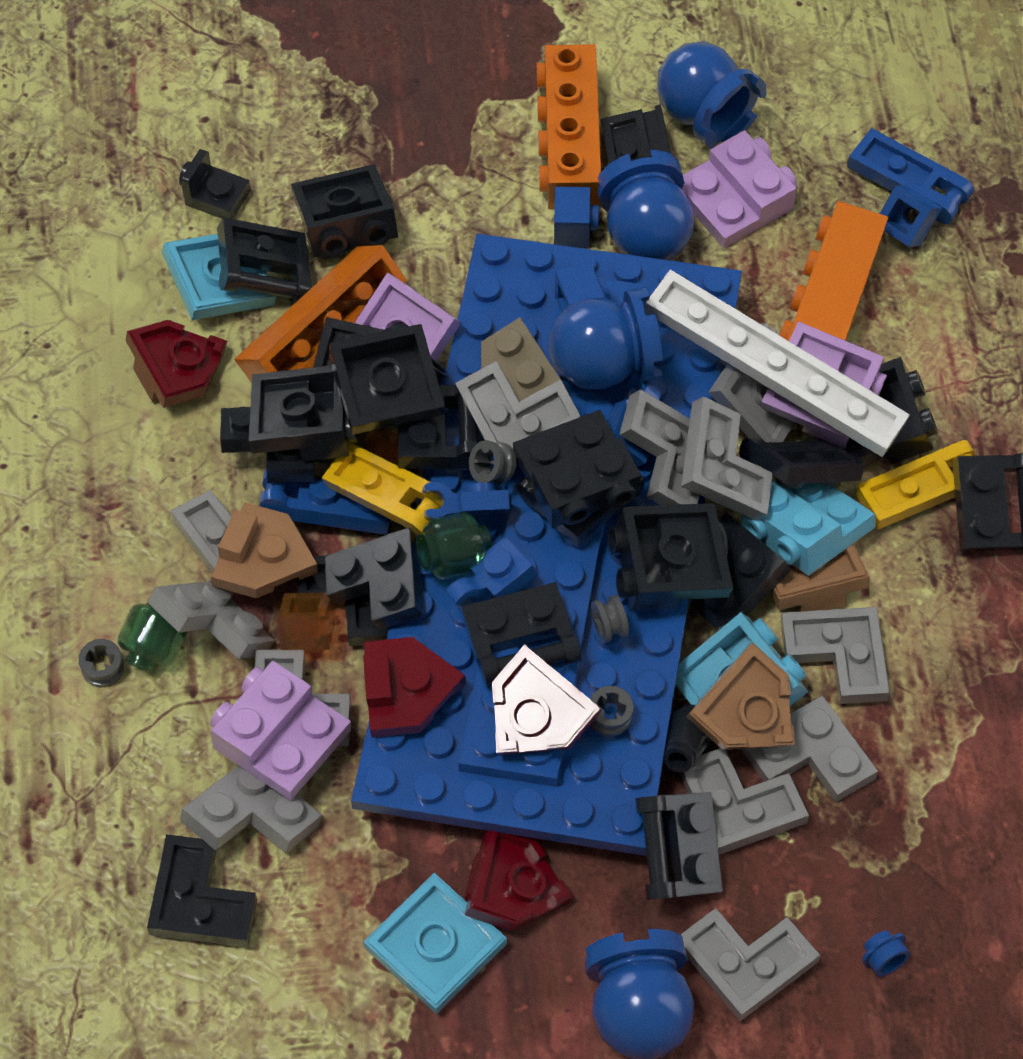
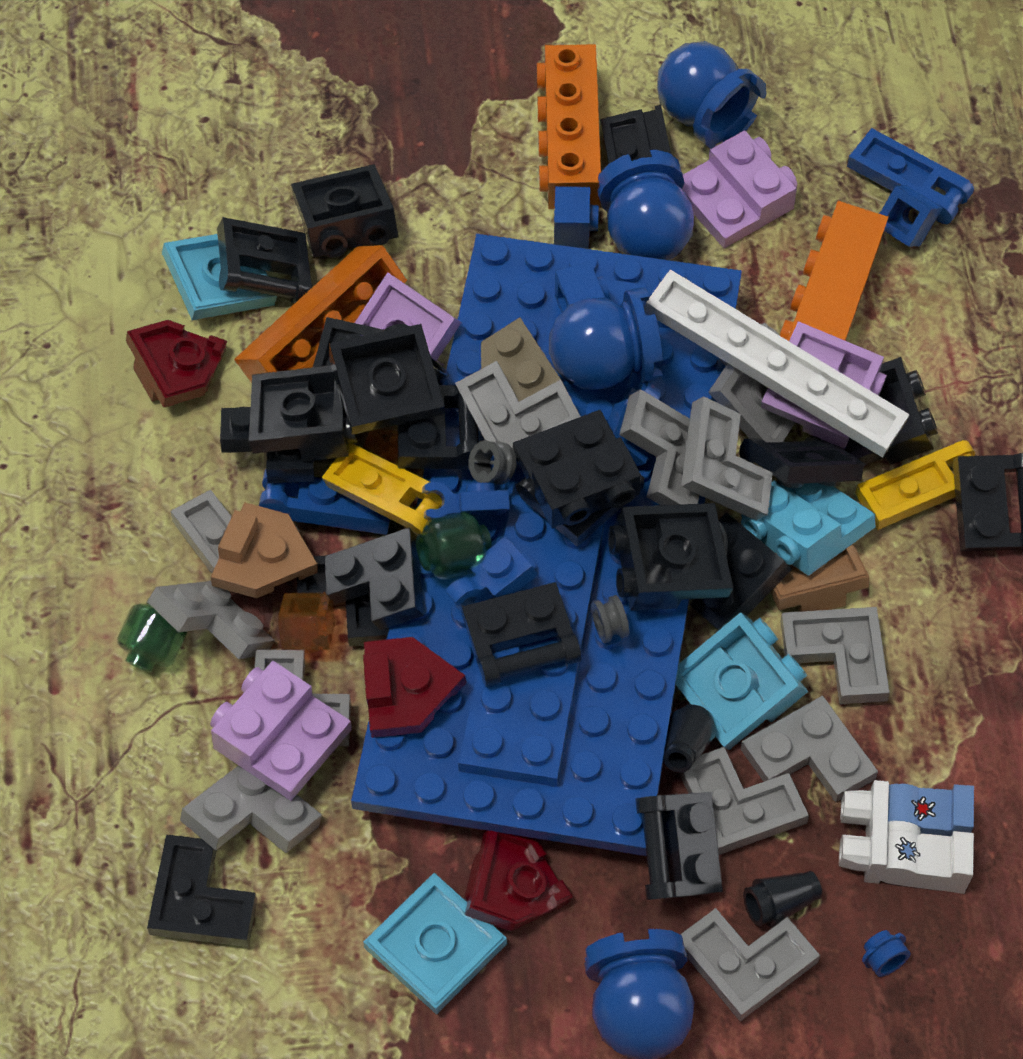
dark grey bush [78,639,124,688] -> none
black bracket [179,149,251,219] -> none
plate [492,645,602,756] -> none
dark grey bush [590,686,634,737] -> none
medium nougat plate [686,642,795,750] -> none
none -> black cone [743,871,822,927]
none -> white hips [839,780,974,894]

